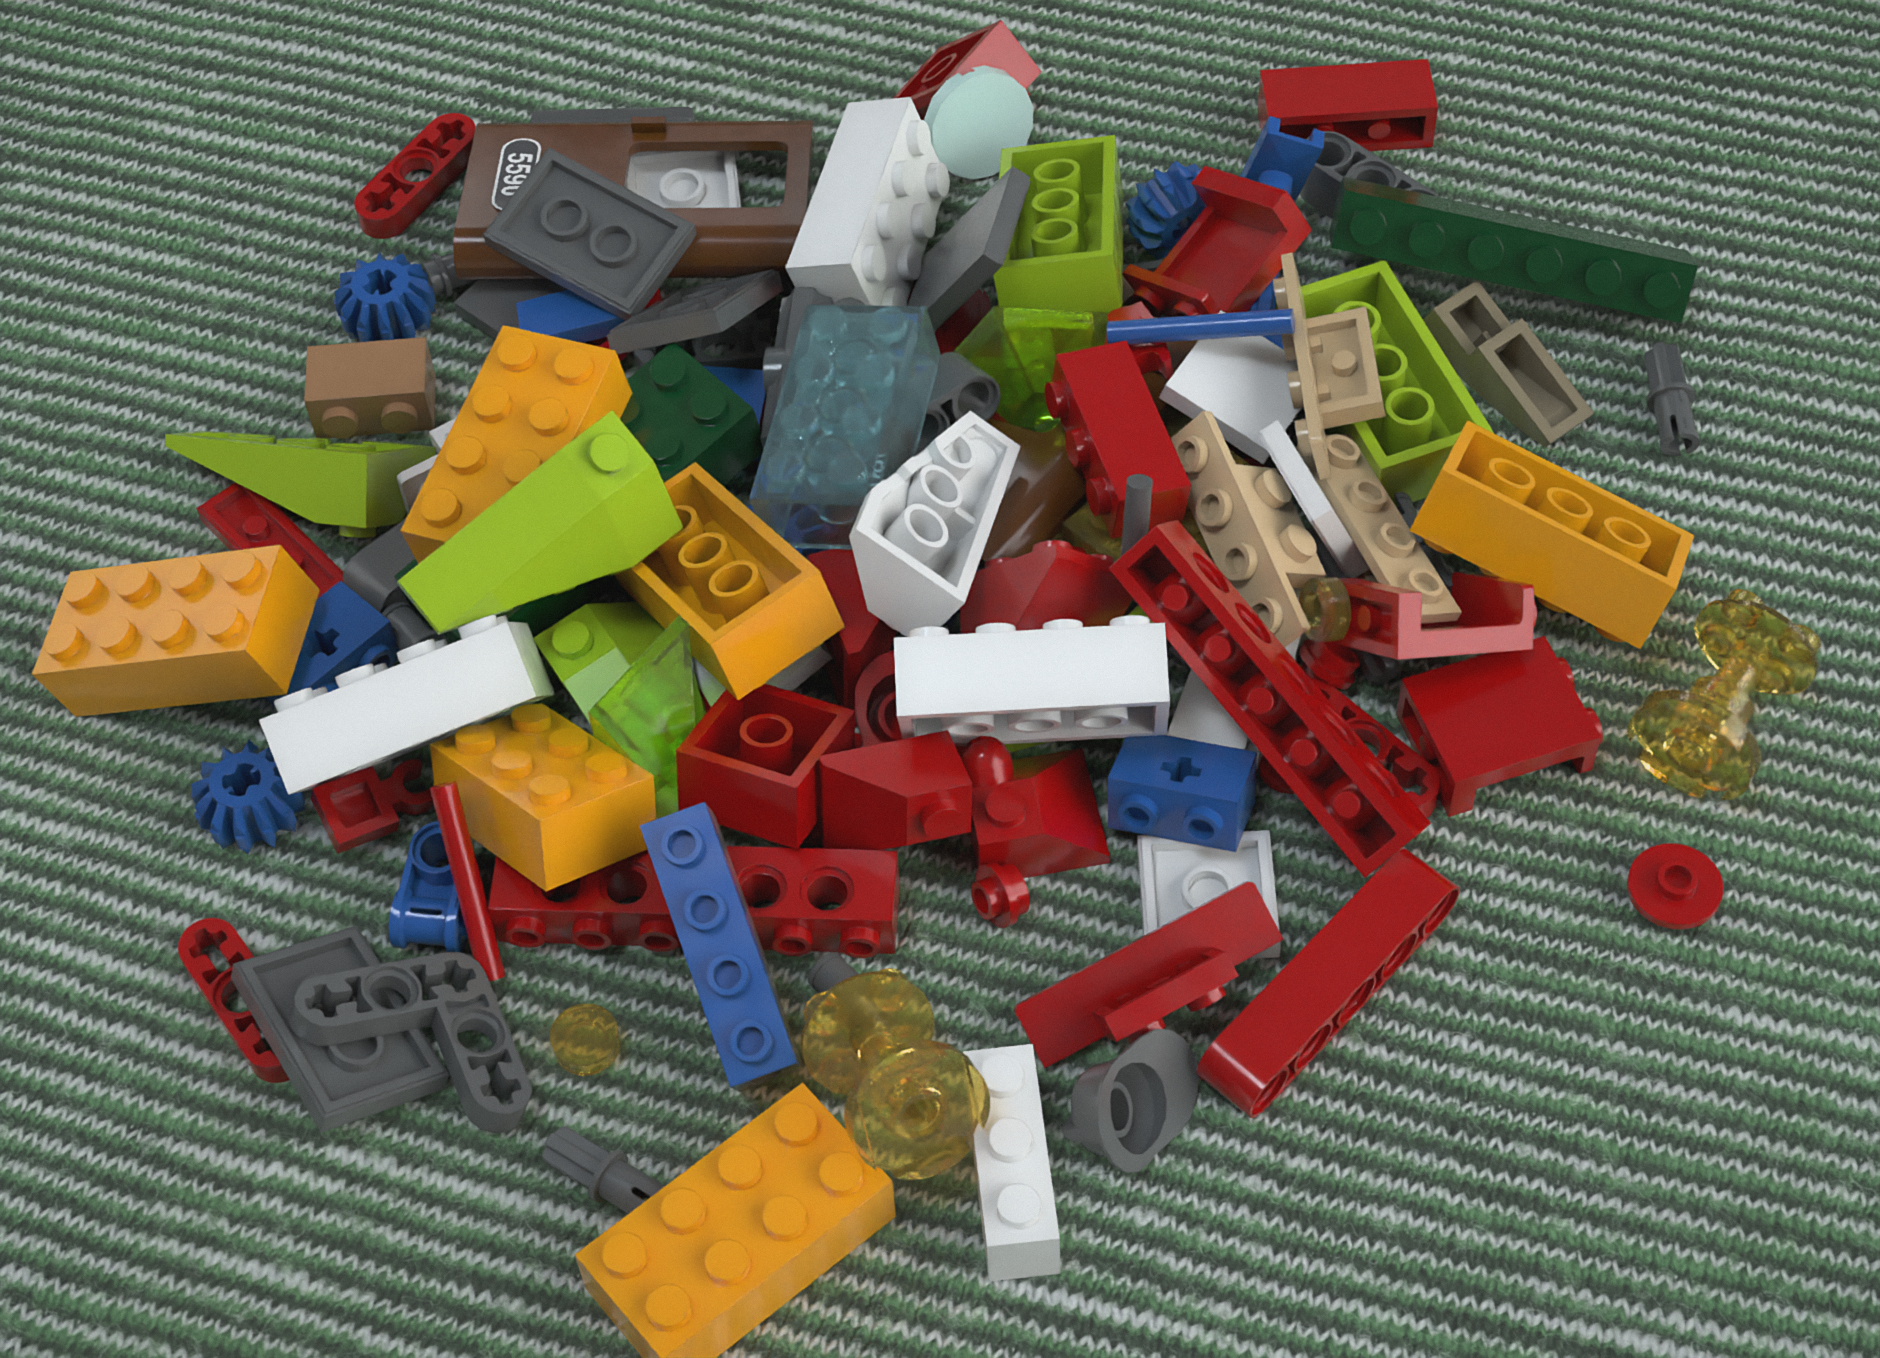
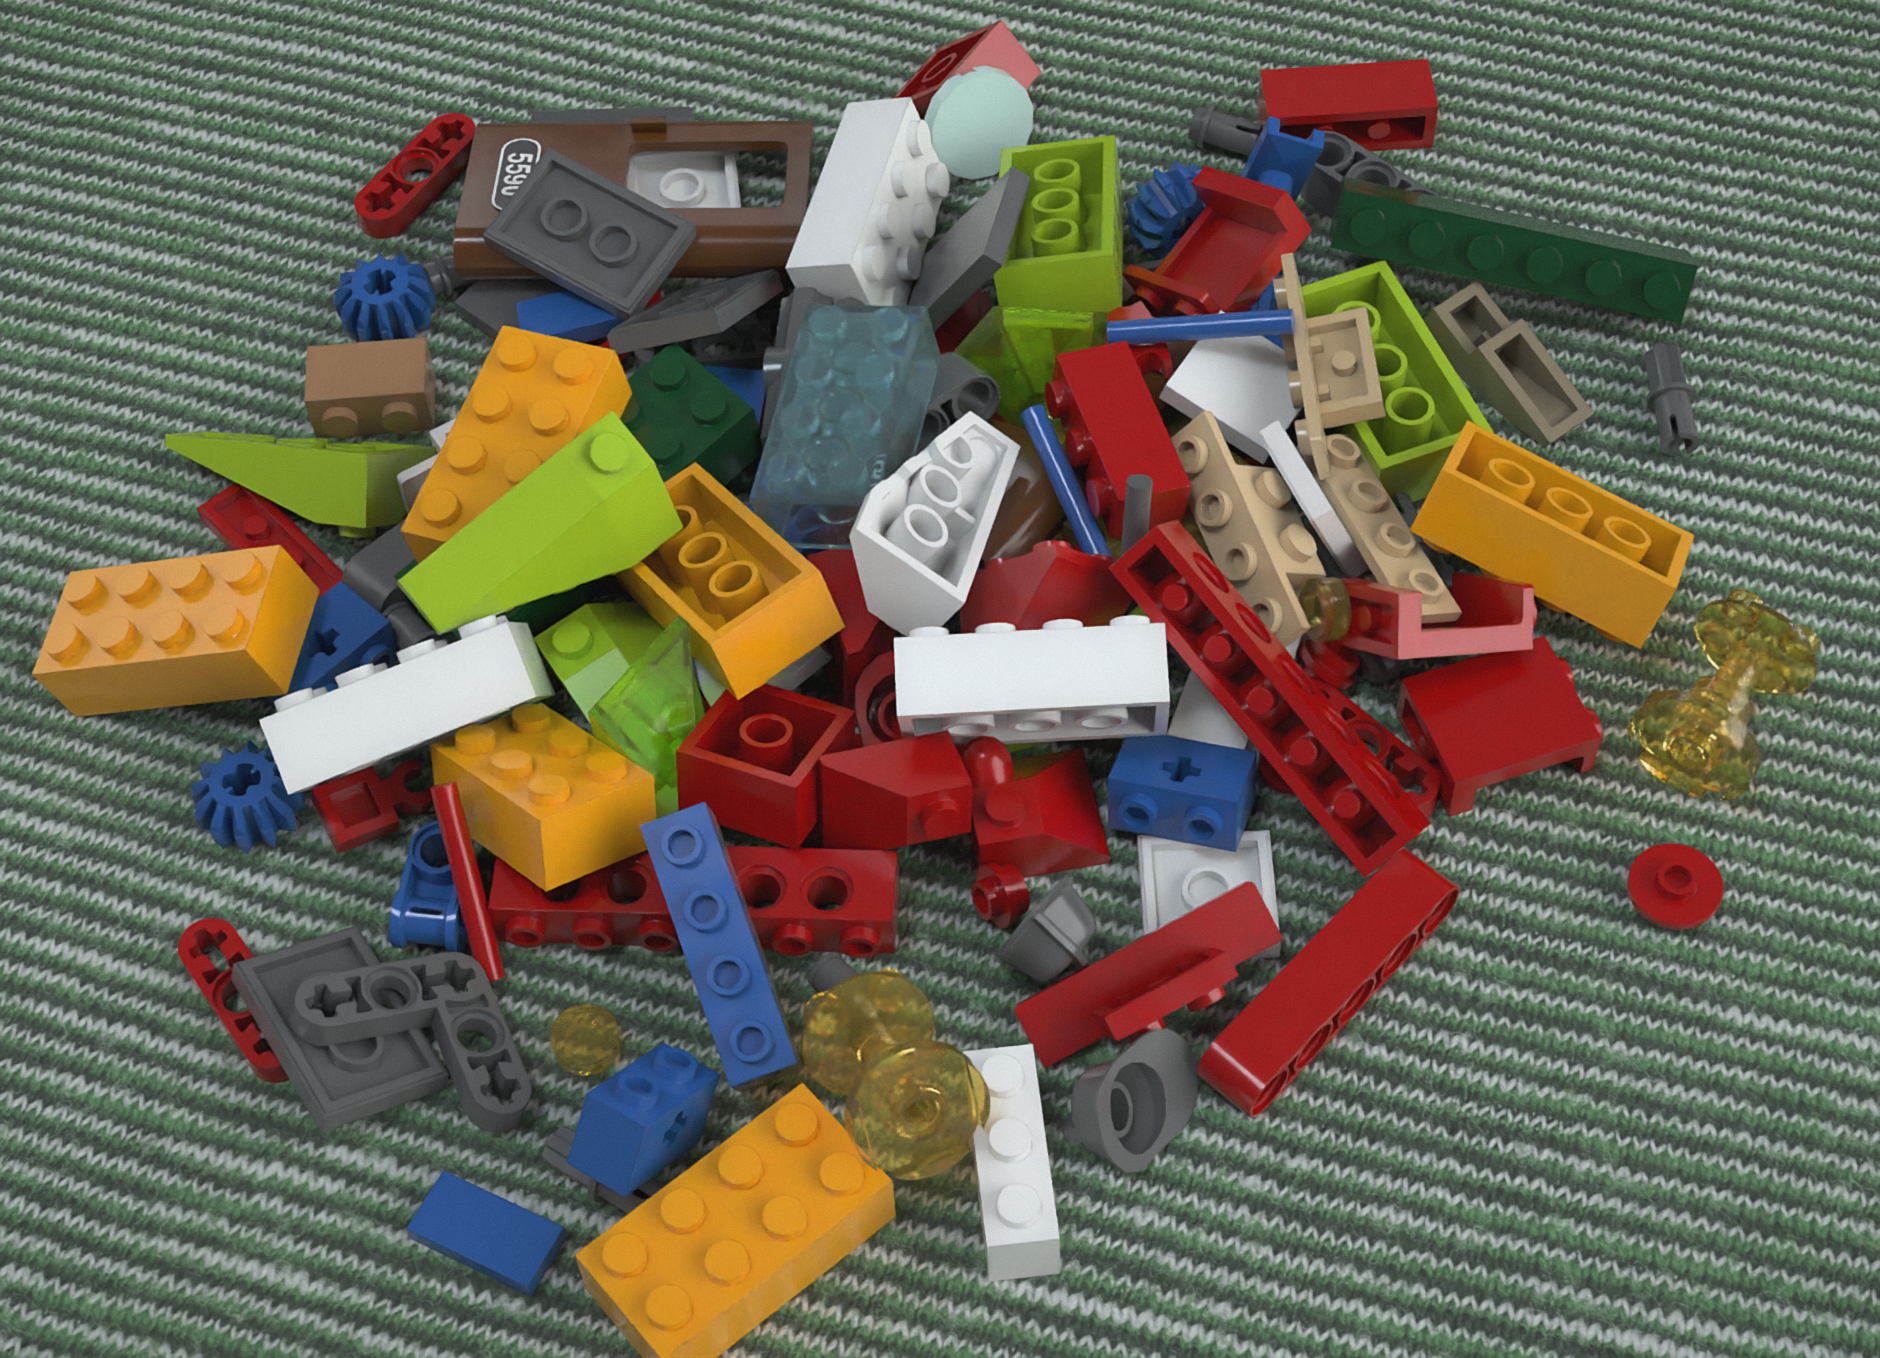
none -> blue tile [406,1170,567,1296]
none -> blue brick [567,1042,720,1197]
none -> dark grey piece [996,874,1097,983]
none -> blue bar [1020,404,1115,562]
none -> dark grey pin [1188,104,1263,158]

